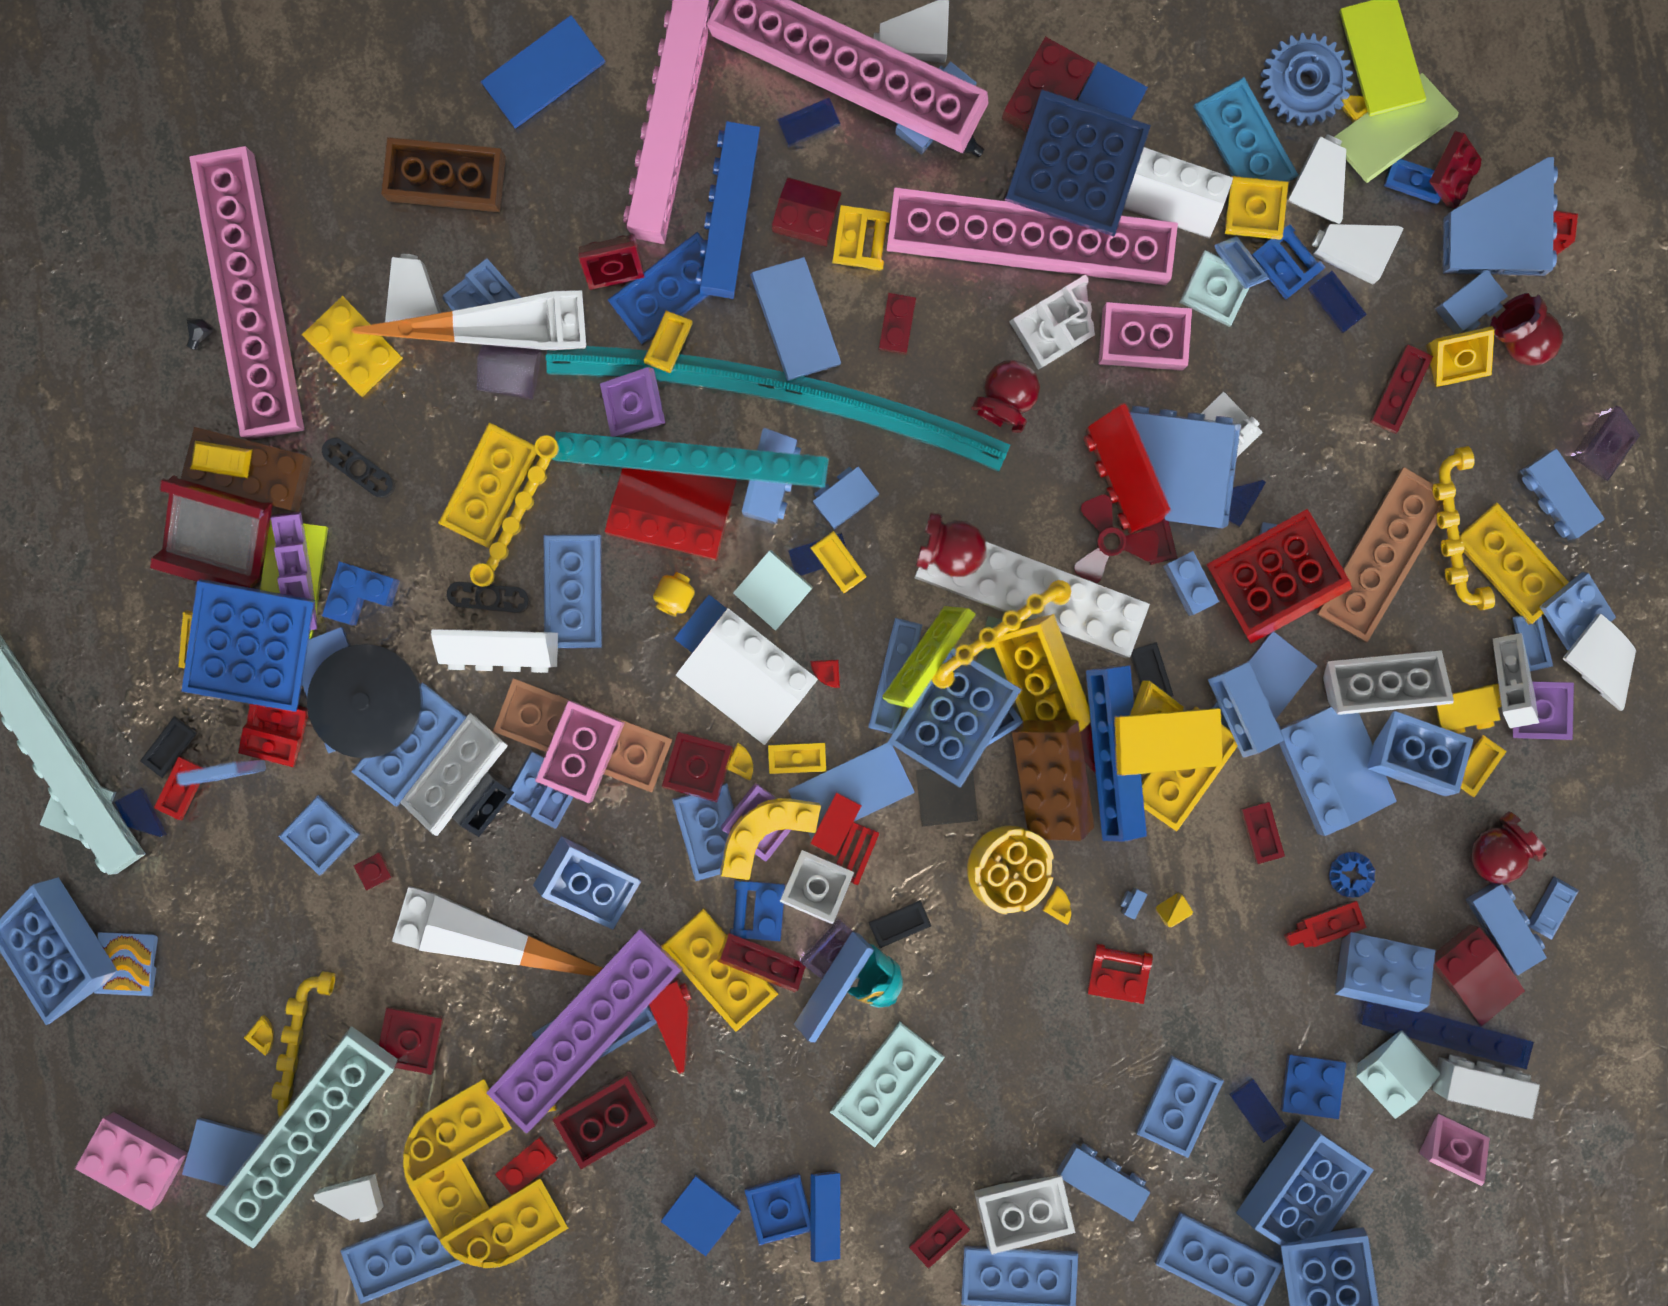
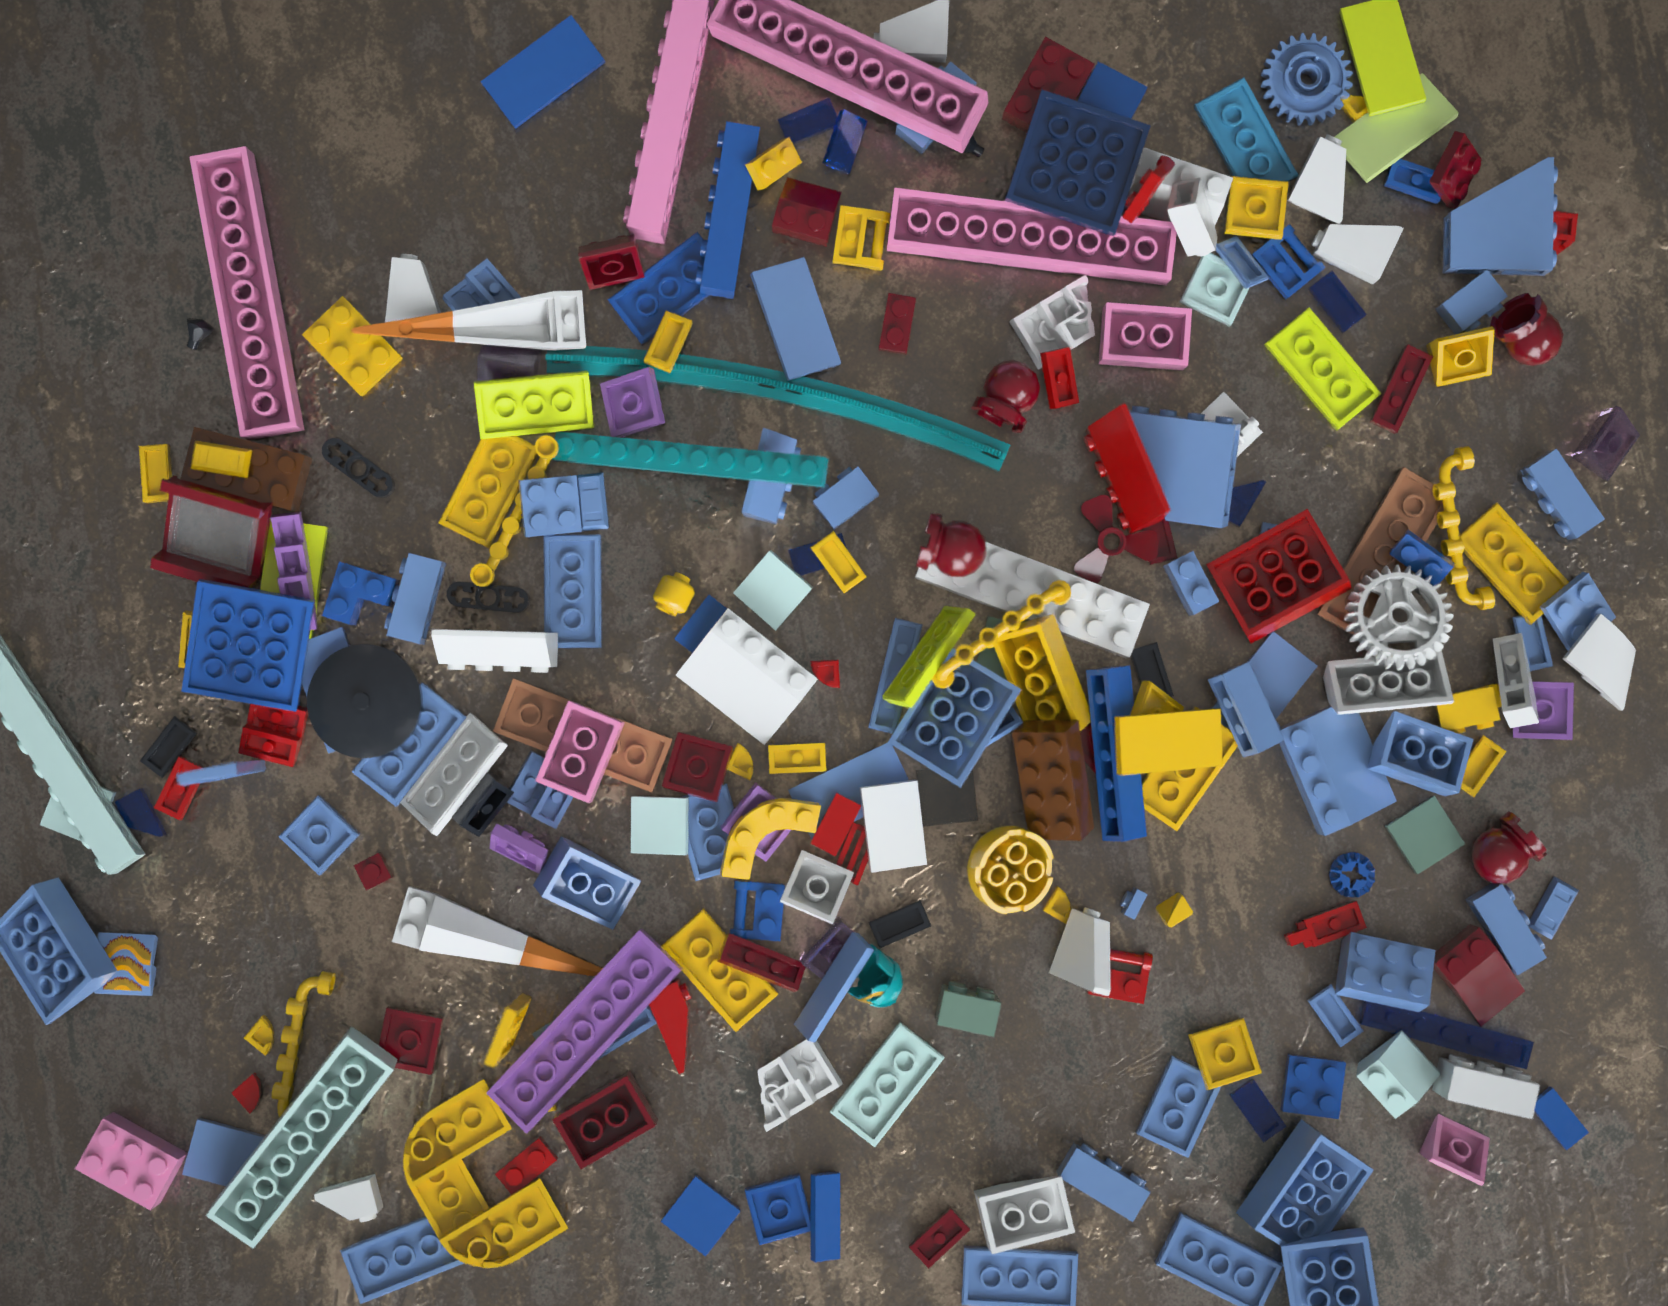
reddish brown brick [381,137,506,212] -> none
red slope [605,468,737,561] -> none
dark red plate [1241,801,1285,864] -> none
none -> yellow tile [139,444,172,503]
none -> red tile [231,1073,261,1114]
none -> medium blue brick [385,553,446,645]
none -> neon yellow tile [474,371,594,439]
none -> yellow tile [484,993,532,1067]
none -> medium lavender hinge [490,824,548,874]
none -> medium blue plate [518,475,582,537]
none -> medium blue tile [577,472,609,531]
none -> light aqua tile [631,796,689,855]
none -> yellow plate [745,137,802,190]
none -> white slope [758,1039,843,1132]
none -> clear blue tile [822,109,868,174]
none -> white tile [860,779,927,873]
none -> sand green brick [935,981,1001,1037]
none -> red plate [1040,347,1080,409]
none -> white slope [1049,907,1111,996]
none -> red plate [1122,155,1175,224]
none -> white slope [1167,177,1218,256]
none -> yellow tile [1189,1018,1262,1090]
none -> neon yellow tile [1264,307,1382,431]
none -> medium blue tile [1307,984,1363,1047]
none -> white gear [1344,564,1453,671]
none -> sand green tile [1385,796,1465,874]
none -> blue plate [1389,529,1454,586]
none -> blue tile [1534,1087,1589,1150]

